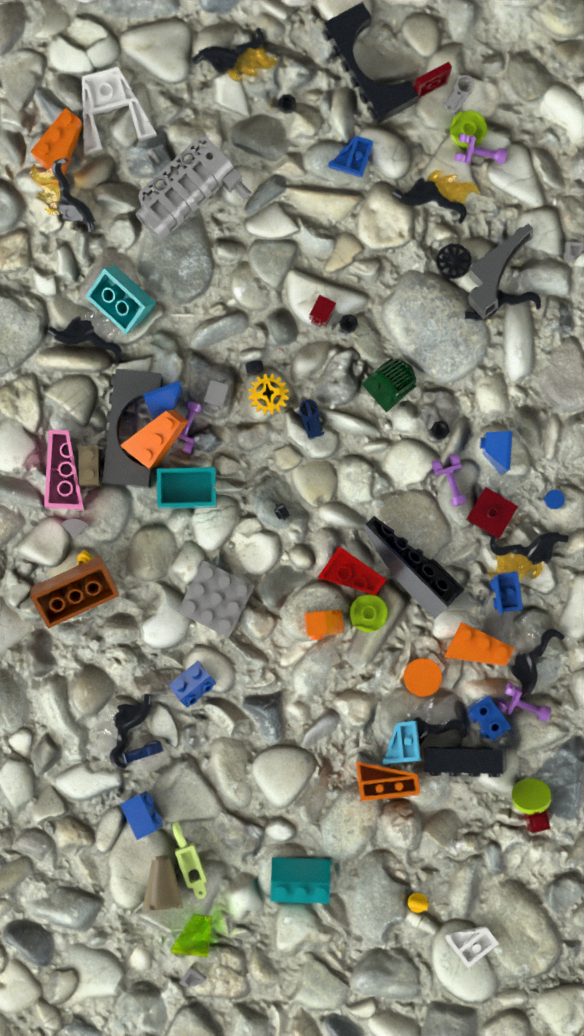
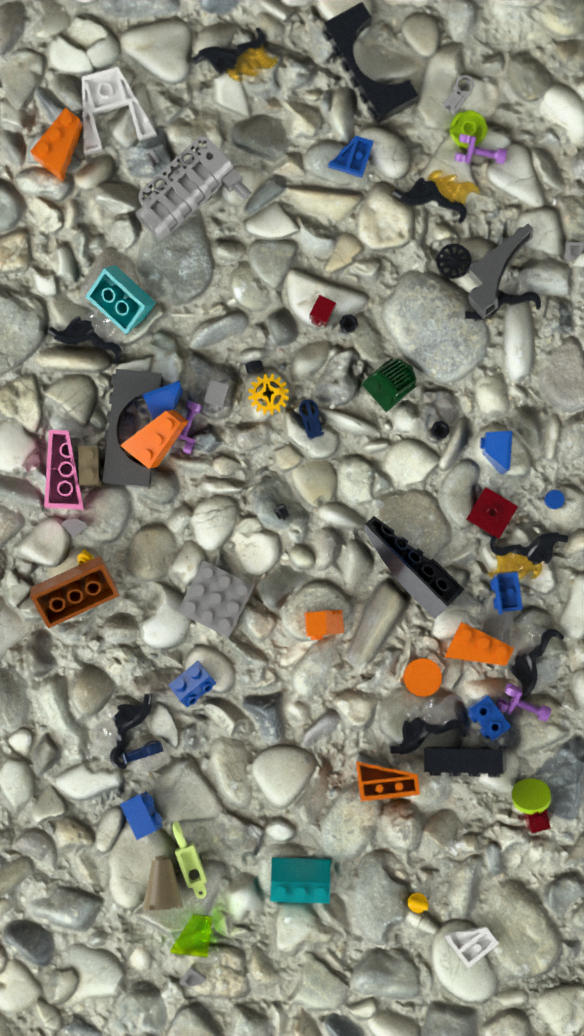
piece [30,158,95,233] -> none
teal piece [157,467,217,509] -> none
black tile [278,94,296,114] -> none
red wing [317,546,387,595] -> none
lime tile [350,594,388,632] -> none
medium azure wing [382,721,421,764] -> none
dark red plate [414,62,452,99] -> none
medium lavender bar [431,453,467,507] -> none

